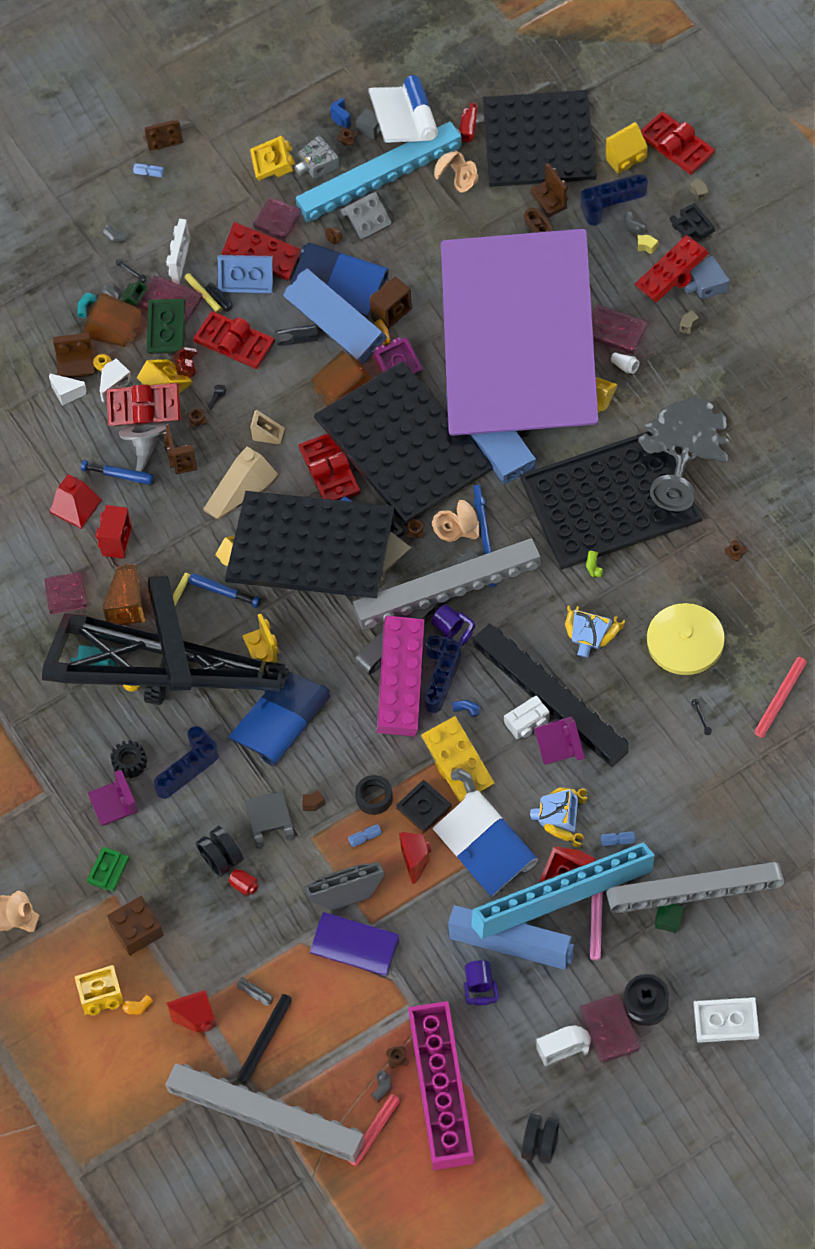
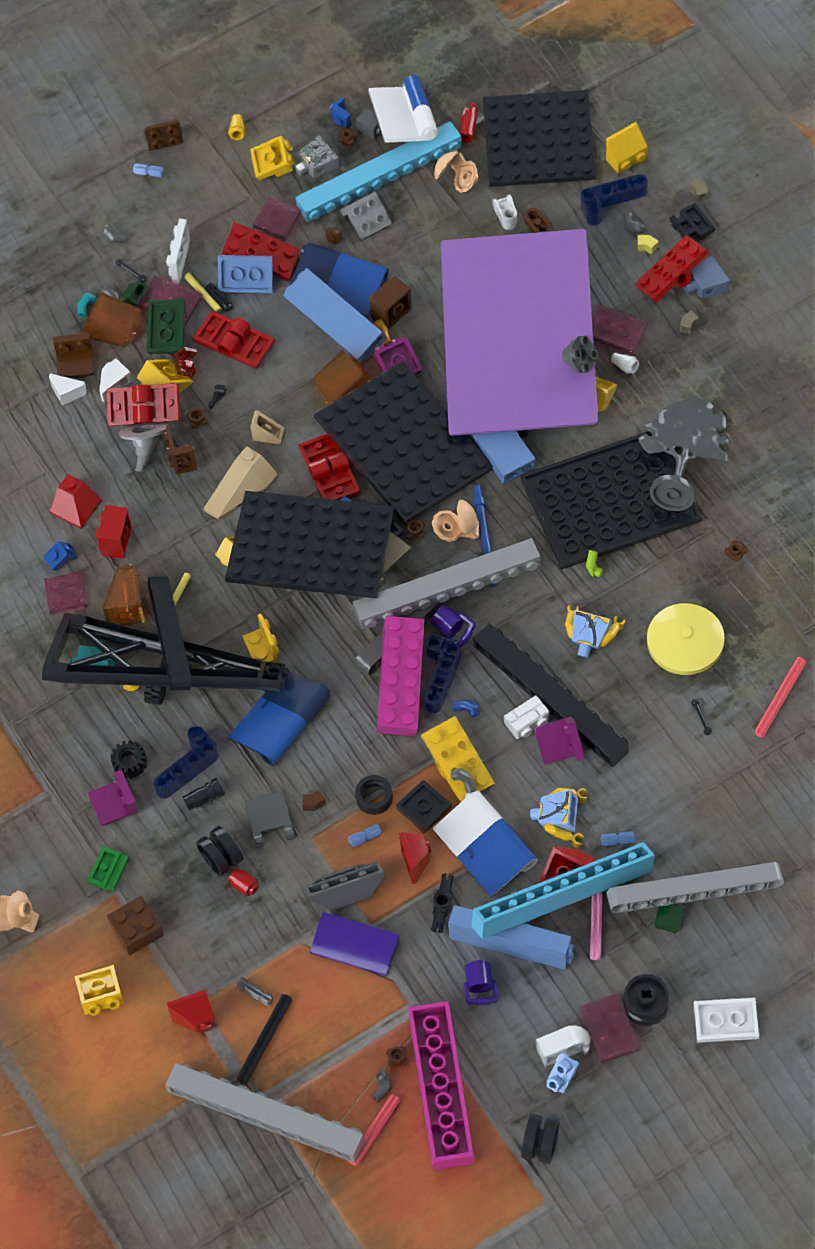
blue piece [81,460,154,485] -> none
yellow plate [93,354,112,372] -> none
light orange arm [122,995,153,1015] -> none
blue piece [189,573,261,608] -> none
black piece [276,325,318,346] -> none
reddish brown bracket [530,163,568,218] -> none
red plate [640,111,715,175] -> none
none -> blue bracket [43,541,77,571]
none -> black axle [182,777,225,811]
none -> yellow cone [228,114,246,140]
none -> black pin [431,873,454,933]
none -> white piece [492,195,517,230]
none -> light blue hips [546,1052,579,1094]
none -> dark grey plate [562,335,598,373]

